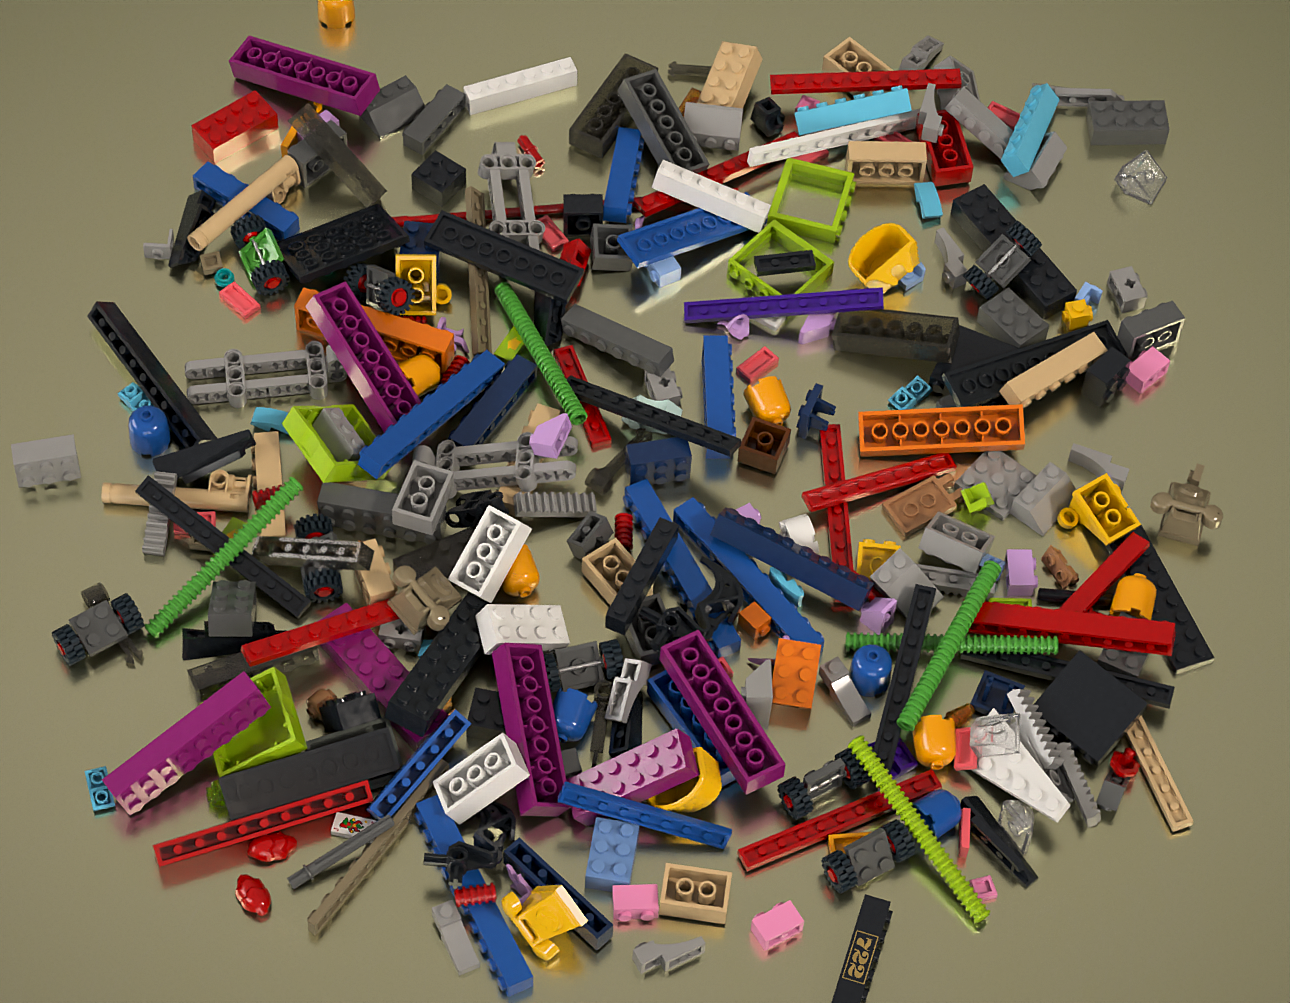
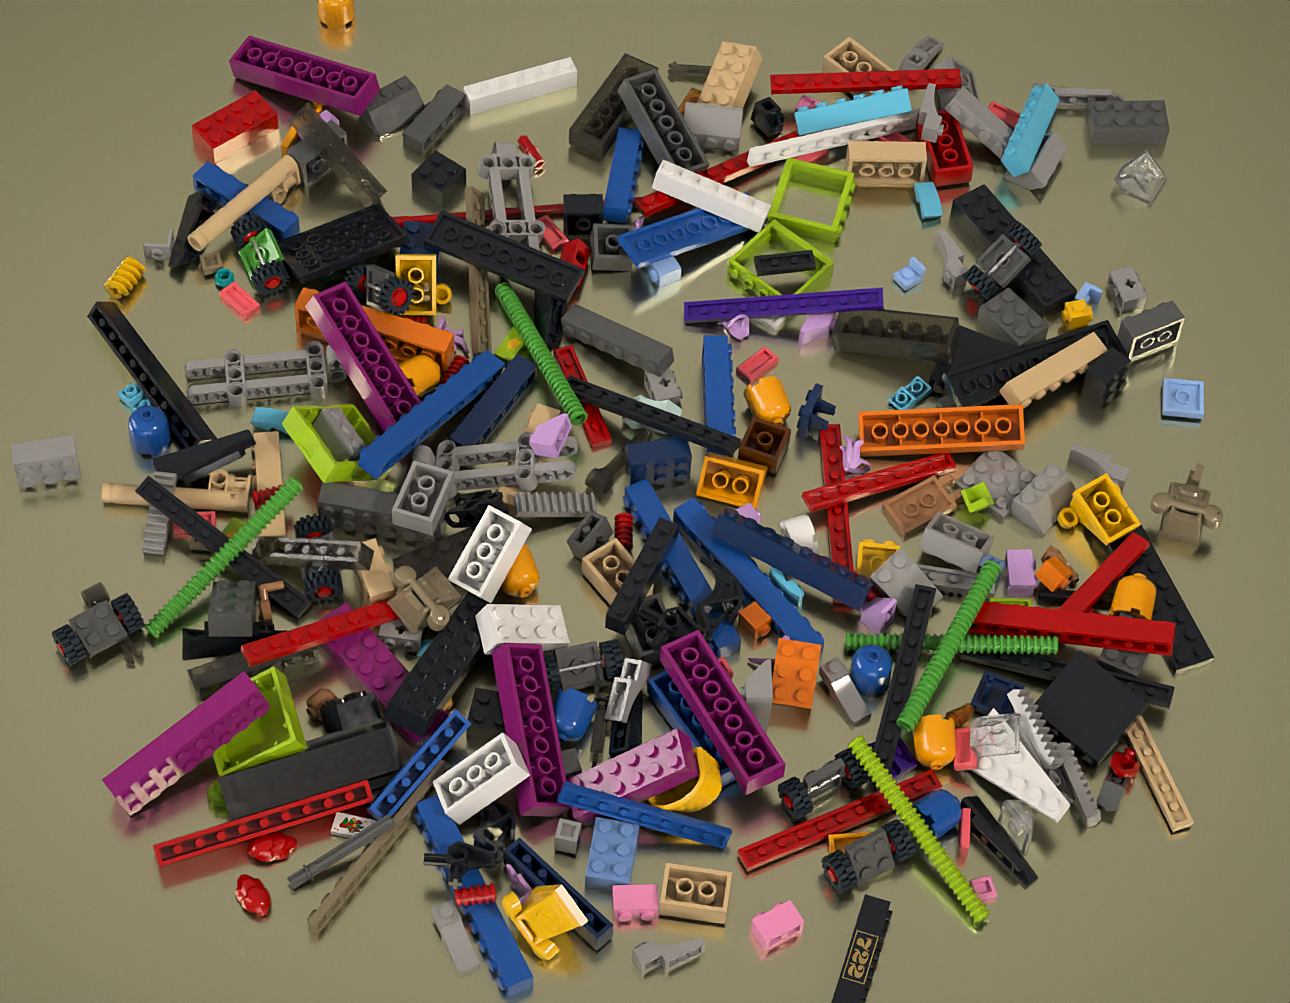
medium azure slope [84,766,115,811] -> none
yellow piece [848,223,920,294] -> none
bright pink brick [1126,346,1170,394] -> none
none -> yellow piece [104,256,146,299]
none -> medium nougat plate [257,581,284,621]
none -> light grey brick [554,818,581,854]
none -> light orange slope [696,452,768,509]
none -> lavender piece [840,434,871,474]
none -> orange brick [1035,556,1073,592]
none -> light blue plate [1162,378,1204,419]

